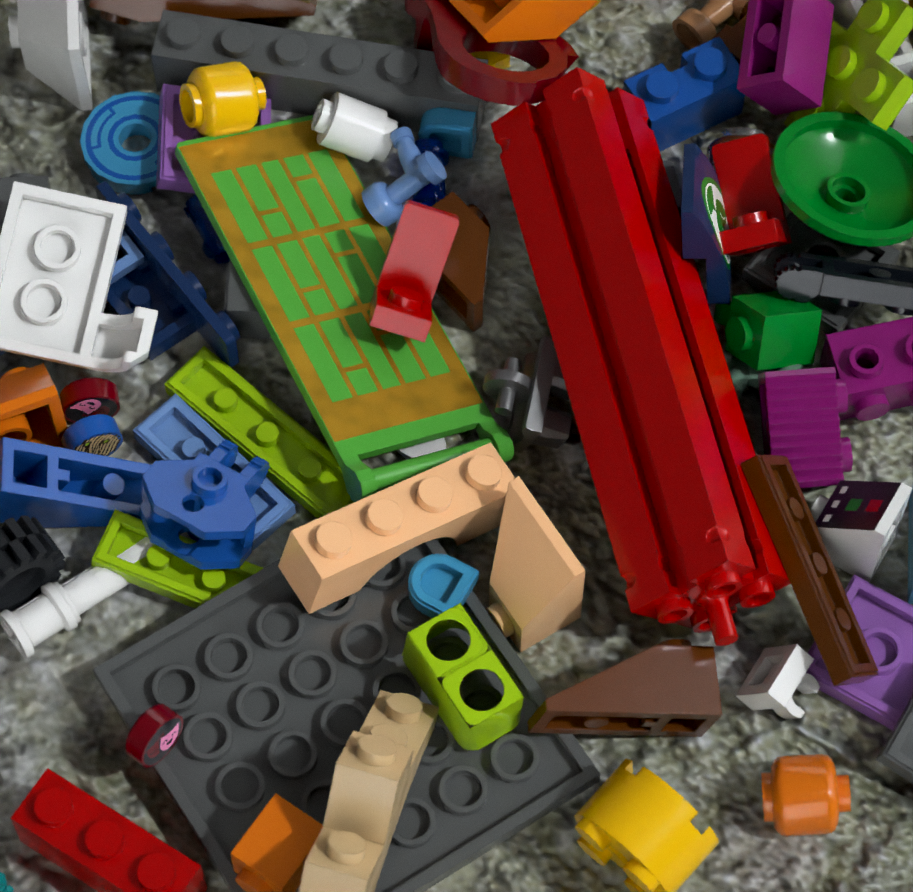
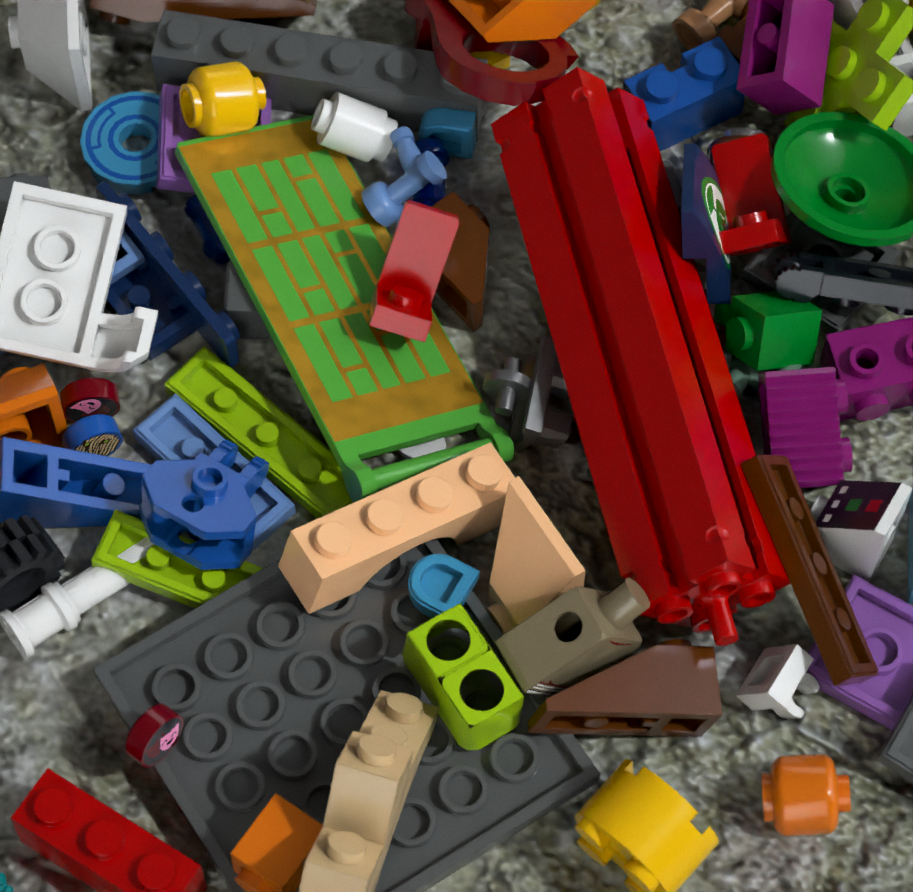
none -> dark tan torso [495,578,650,696]

